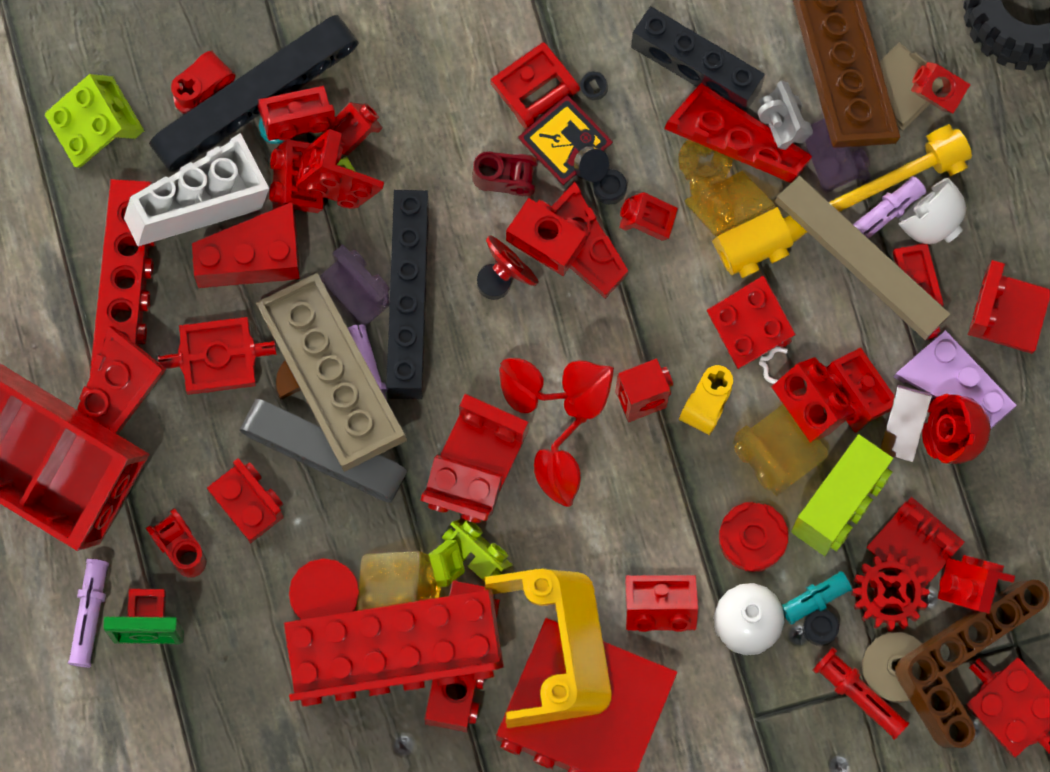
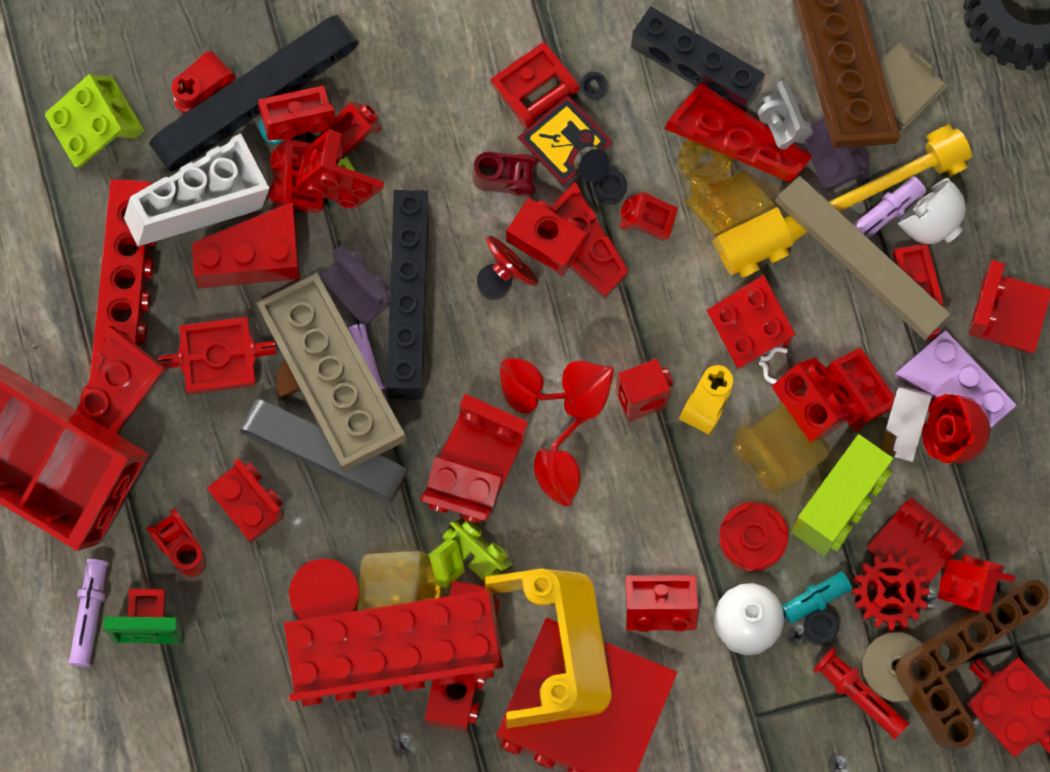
red brick [910,62,971,114] -> none

